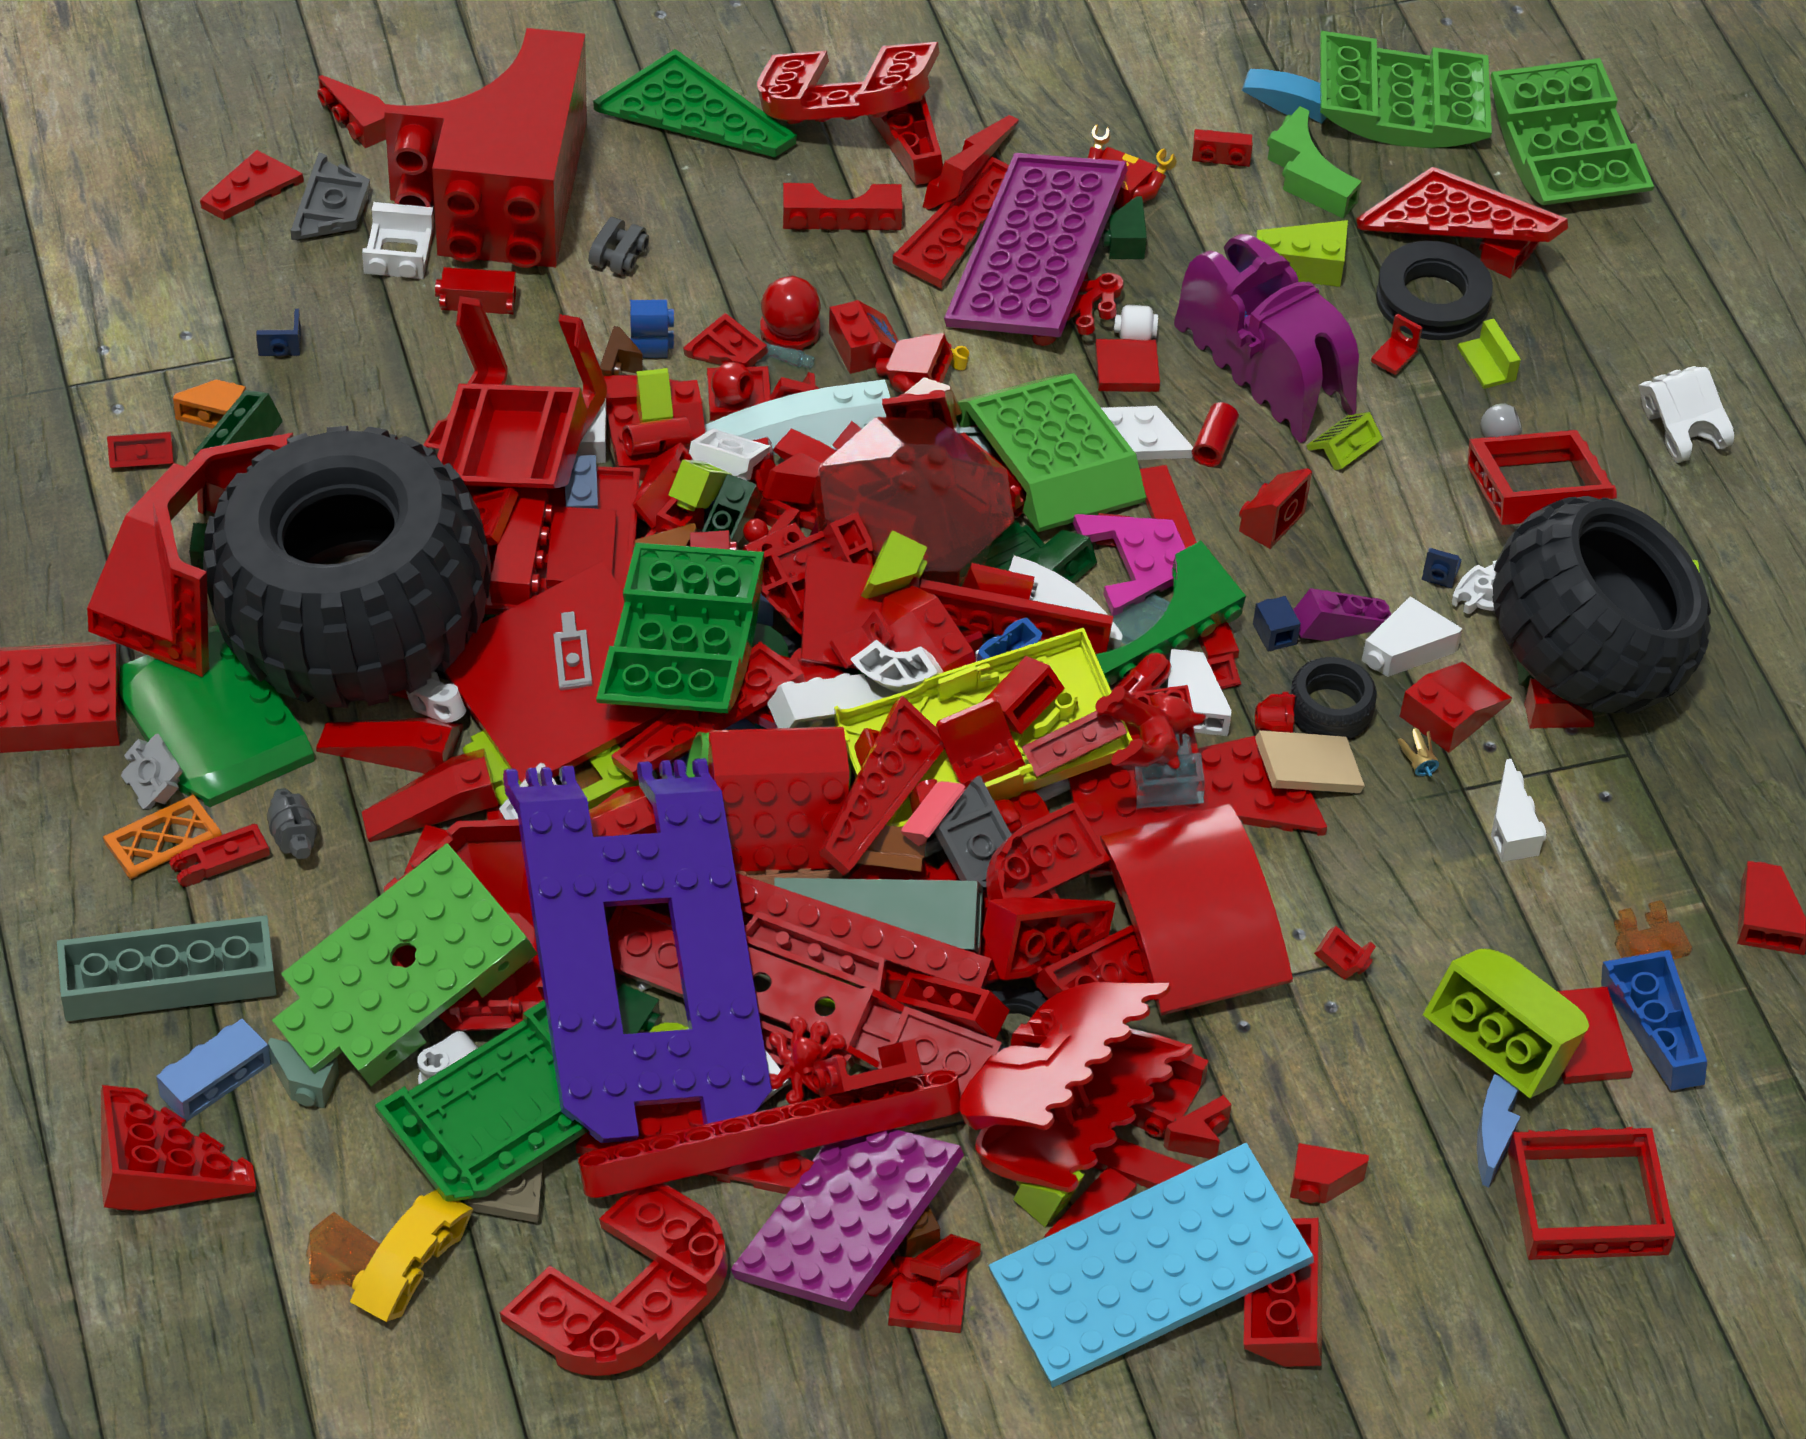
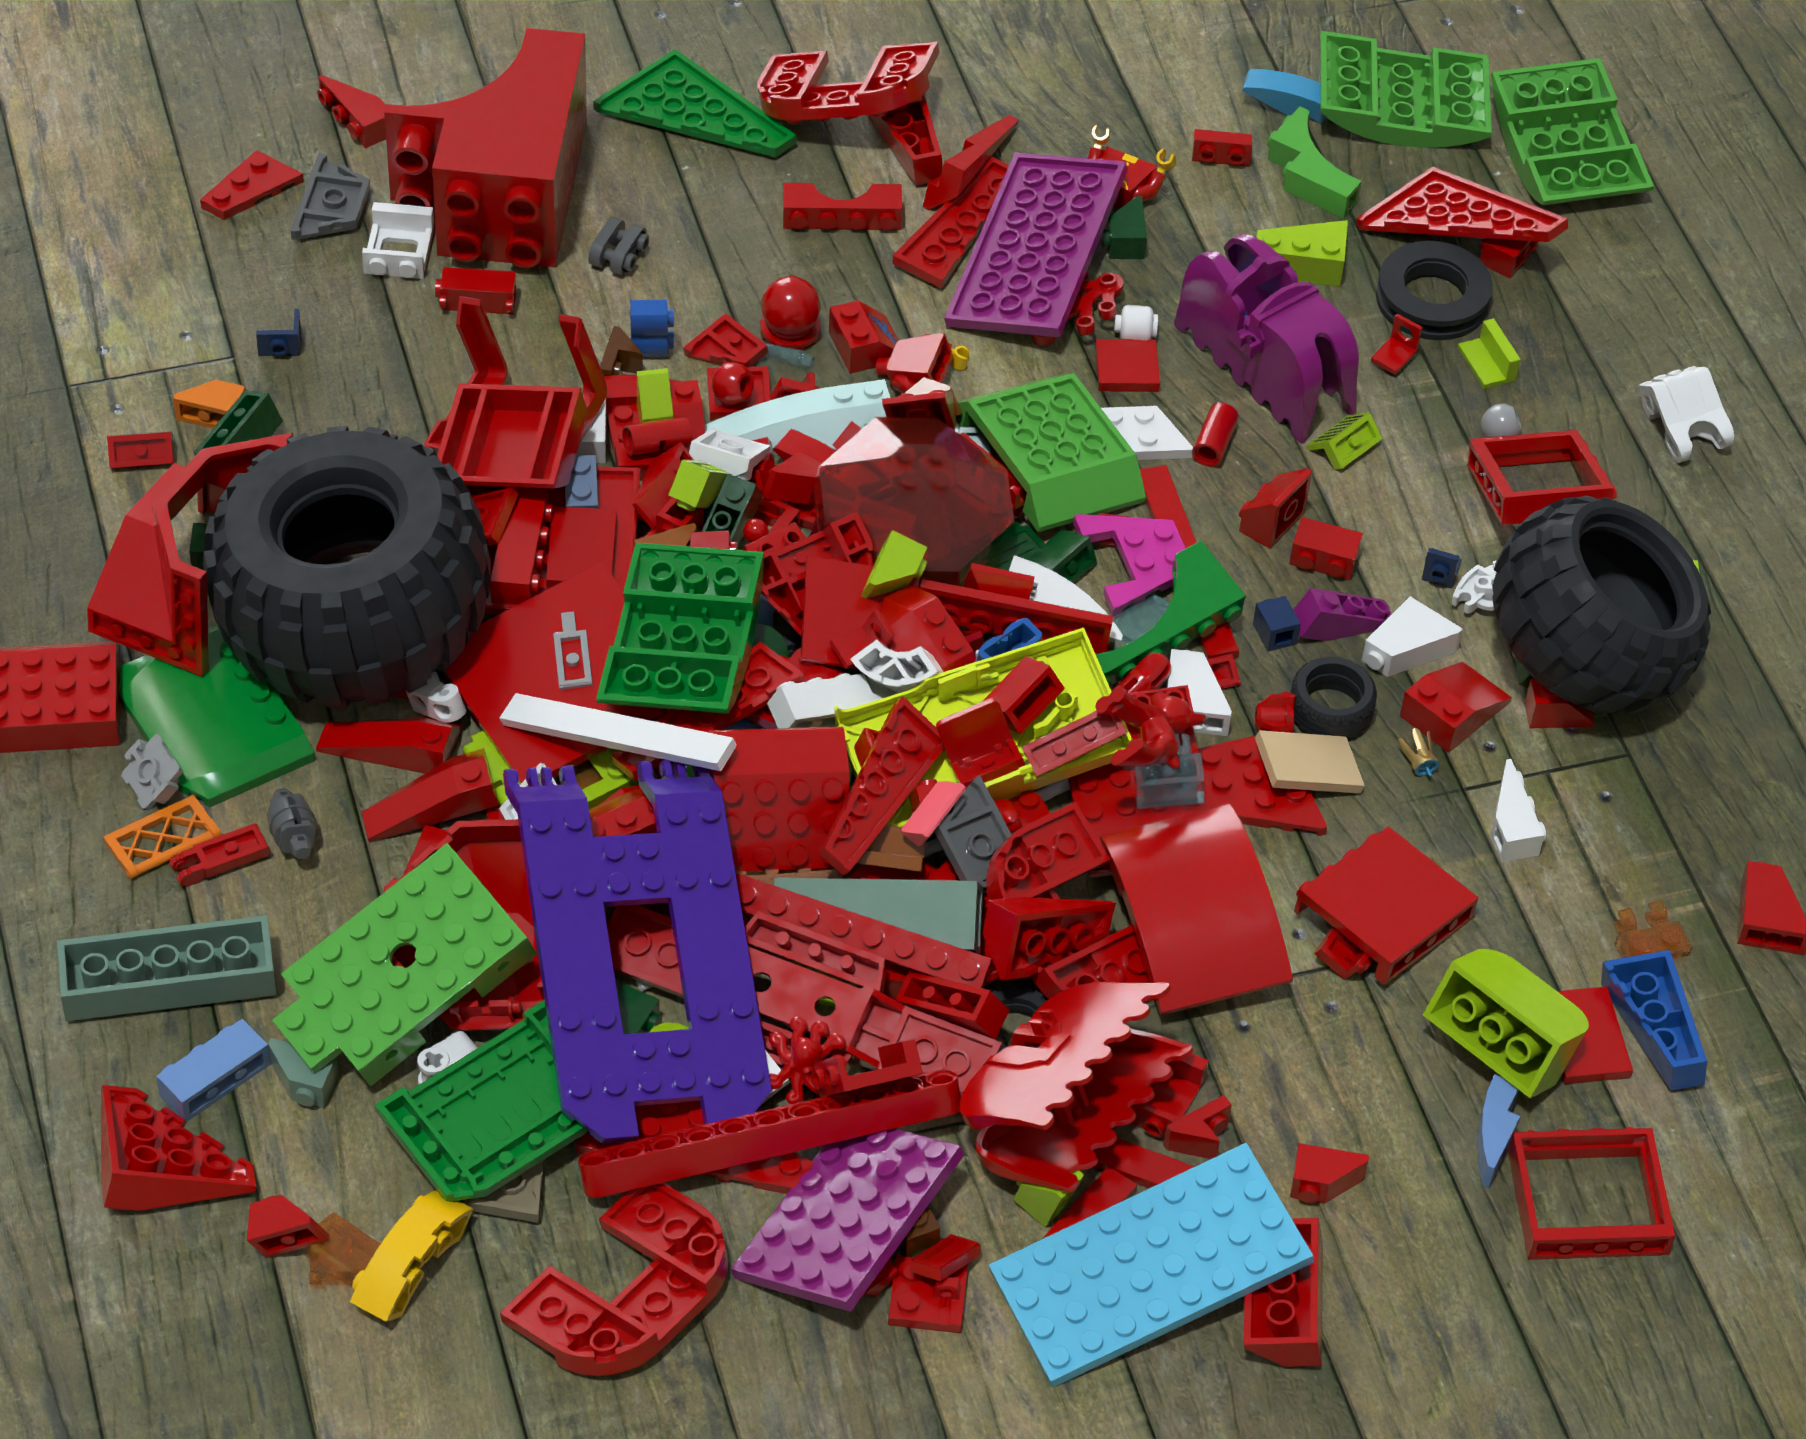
none -> red slope [247,1195,329,1258]
none -> white tile [499,693,737,771]
none -> red brick [1289,517,1363,580]
none -> red panel [1294,826,1479,985]

